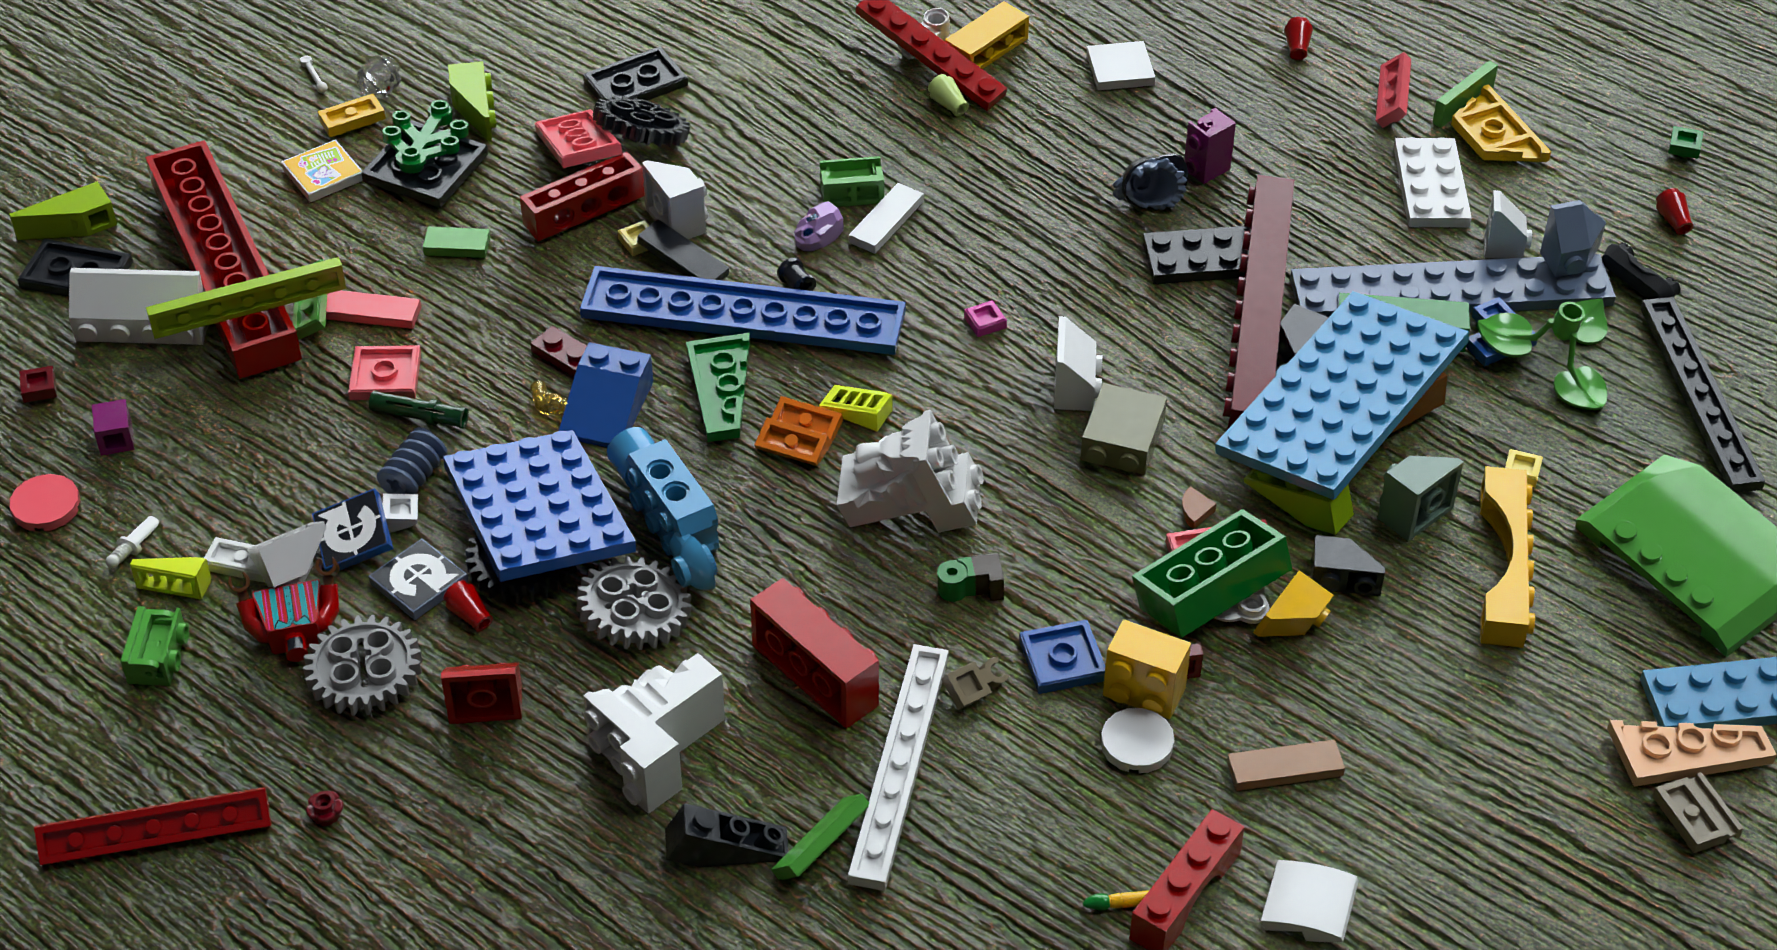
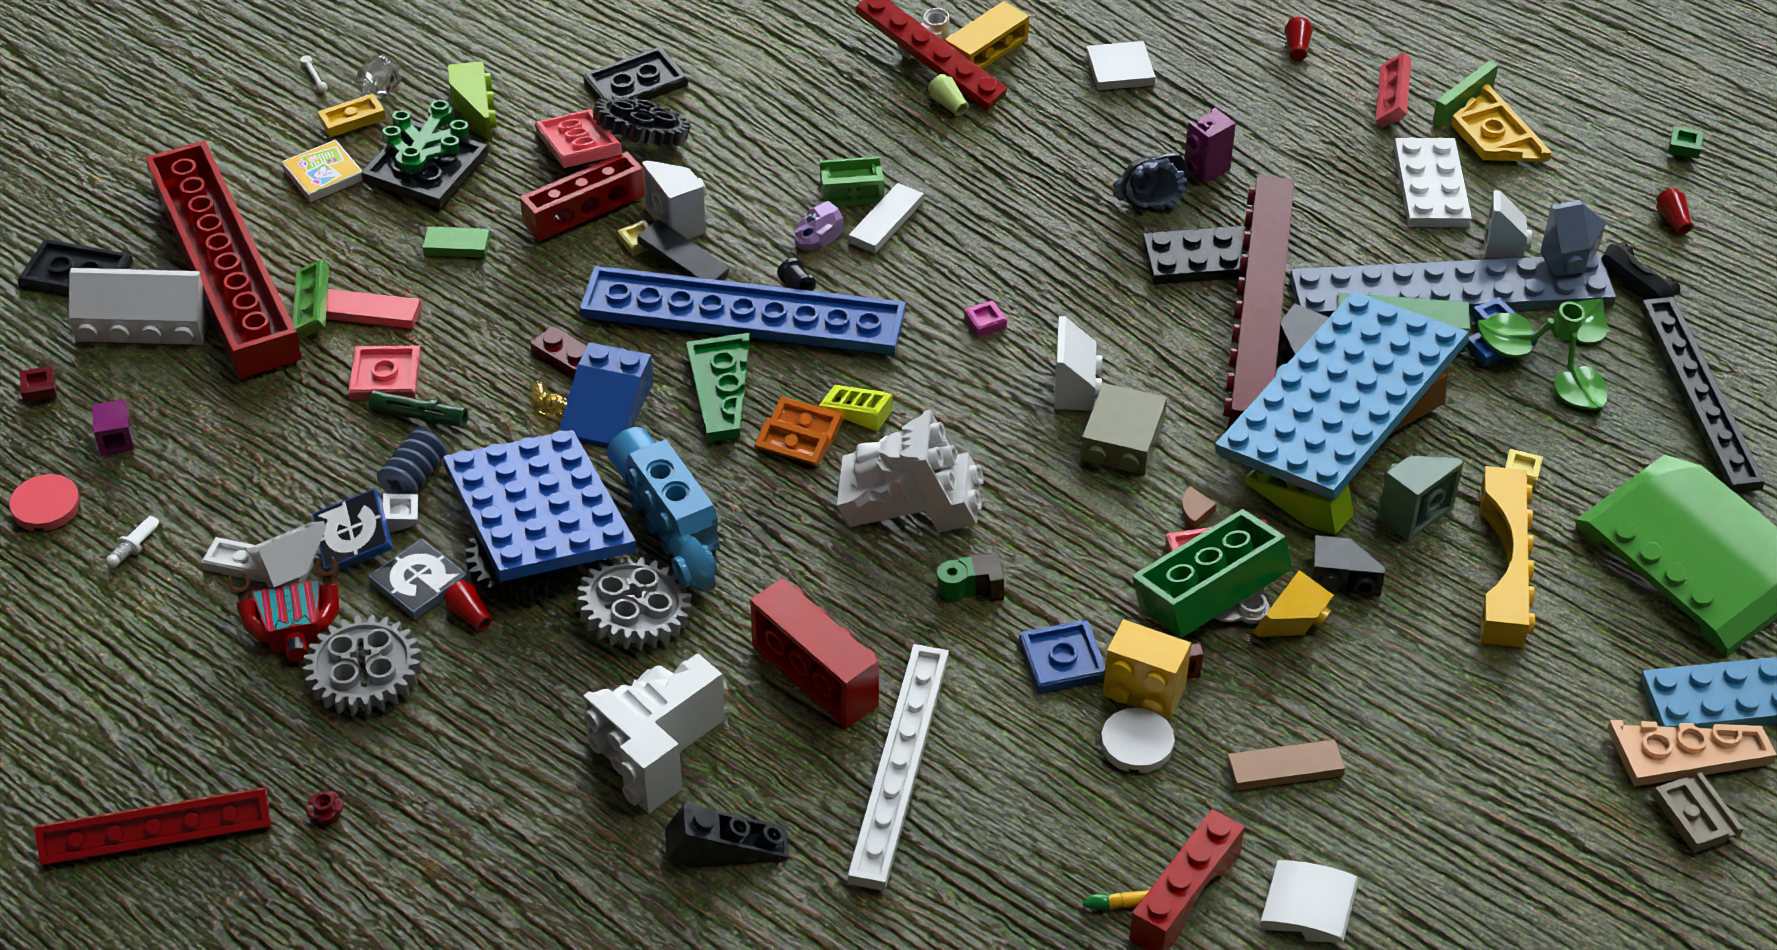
lime slope [9,181,117,240] -> none
bright green hinge [120,606,189,686] -> none
neon yellow slope [130,557,211,599] -> none
lime plate [146,257,347,339] -> none
red slope [441,662,522,724] -> none
bright green tile [771,793,870,880] -> none
dark tan plate [941,657,1008,710] -> none

